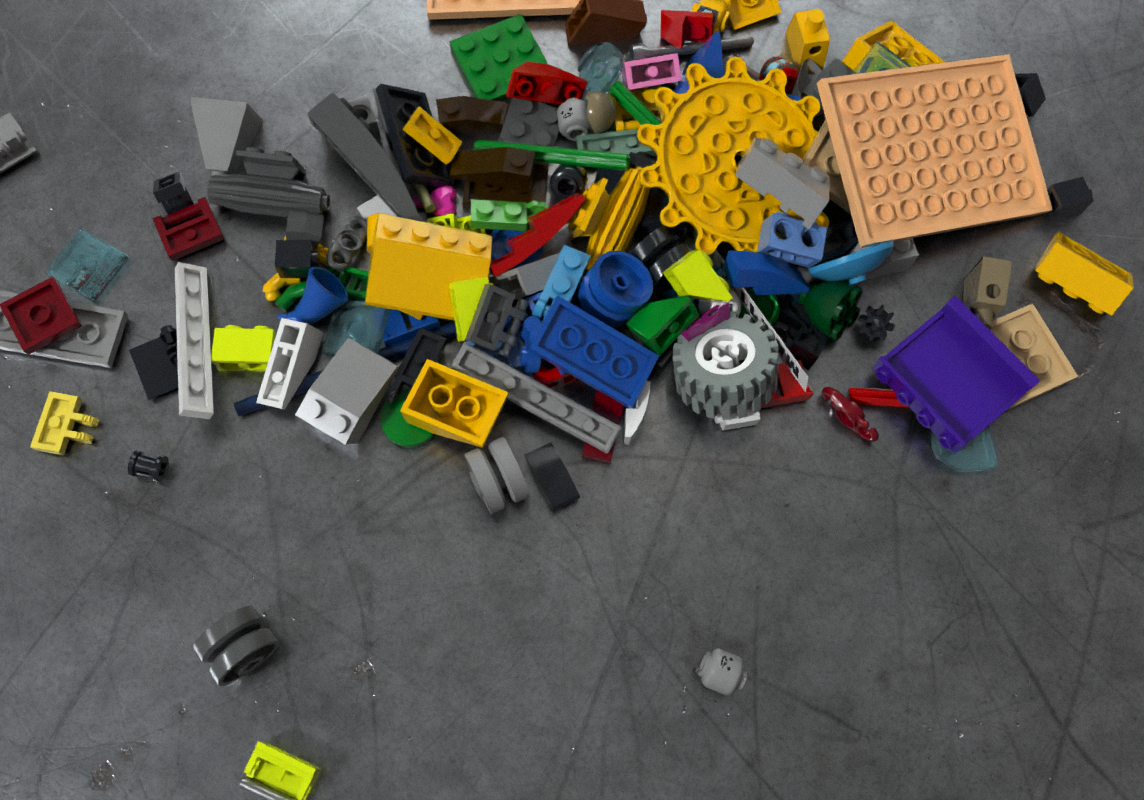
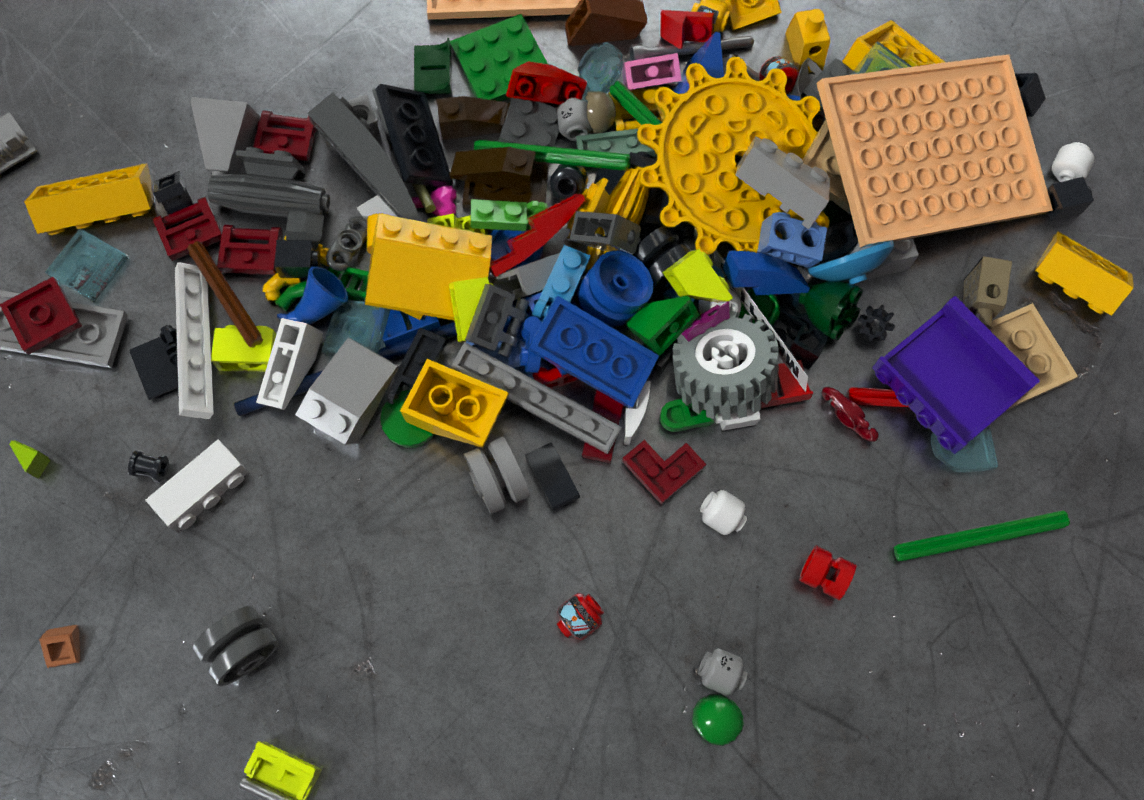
light yellow hinge [30,391,99,456] -> none
yellow plate [403,106,462,165] -> none
none -> lime slope [9,440,50,479]
none -> yellow slope [24,163,154,235]
none -> nougat slope [39,625,80,668]
none -> white brick [146,439,248,532]
none -> reddish brown axle [188,241,263,348]
none -> dark red plate [217,225,283,275]
none -> dark red plate [253,110,317,162]
none -> dark green piece [414,38,452,94]
none -> head [557,593,604,640]
none -> dark grey torso [570,211,641,255]
none -> dark red plate [622,439,707,505]
none -> green plate [660,399,715,432]
none -> green hair [692,694,744,746]
none -> white head [700,490,747,535]
none -> red wheel [799,545,857,600]
none -> green axle [894,510,1070,561]
none -> white head [1052,142,1095,182]

